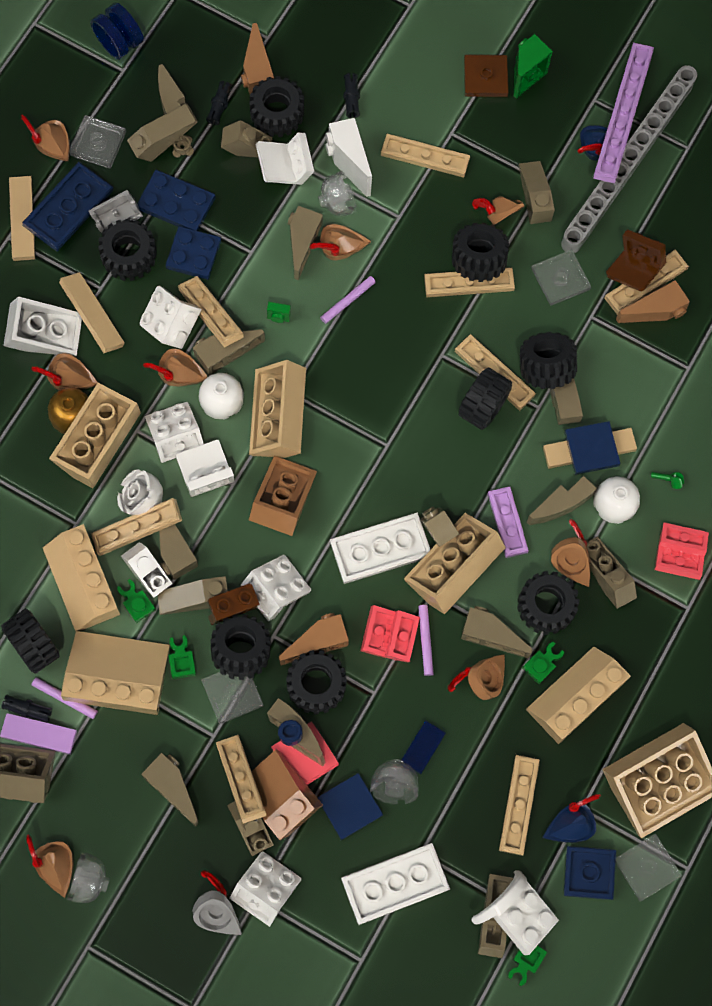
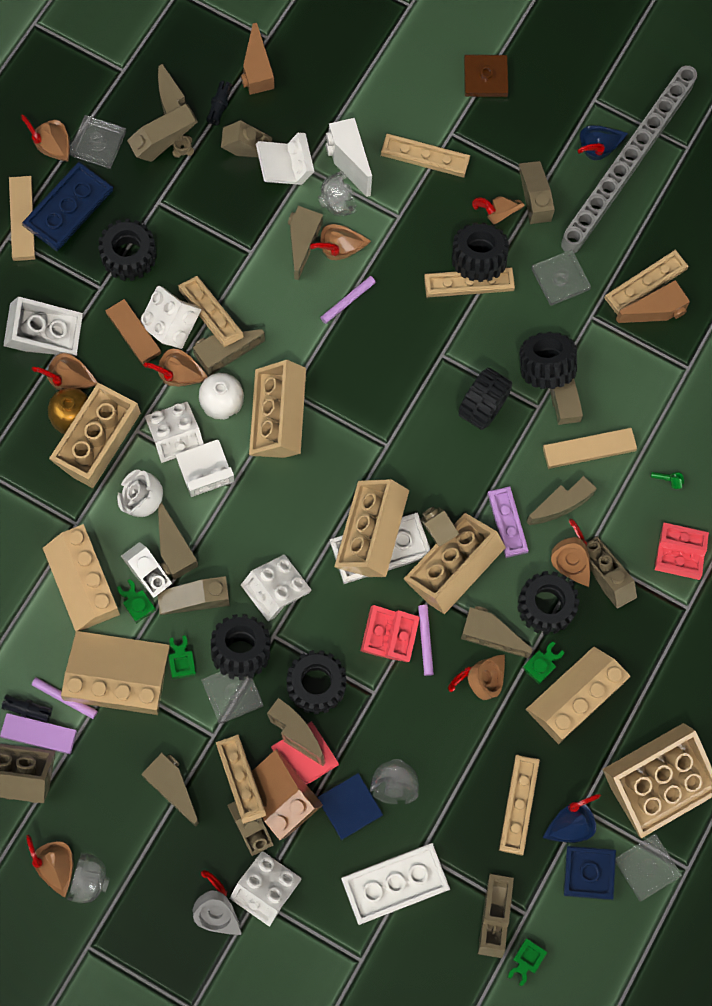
black tyre [1,608,60,674] -> none
tan tile [59,272,124,353] -> none
light grey hinge [89,190,143,233] -> none
clear blue wheel [90,2,144,60] -> none
tan tile [91,498,182,556] -> none
dark blue plate [137,170,215,231] -> none
dark blue plate [166,226,221,280] -> none
reddish brown bracket [208,583,260,625] -> none
black tyre [249,76,304,137] -> none
medium nougat slope [249,456,317,536] -> none
green plate [267,302,291,323] -> none
dark blue tile [278,720,303,746] -> none
medium nougat slope [279,613,349,666] -> none
black pin [343,73,360,118] -> none
clear blue tile [401,721,446,775] -> none
tan tile [455,334,536,411] -> none
white piece [472,870,559,955] -> none
green slope [513,34,553,99] -> none
dark blue tile [564,421,621,475] -> none
lavender tile [593,43,654,183] -> none
white cylinder [593,476,640,524] -> none
reddish brown bracket [606,229,667,291] -> none
none -> medium nougat tile [105,299,162,365]
none -> tan slope [334,479,409,577]

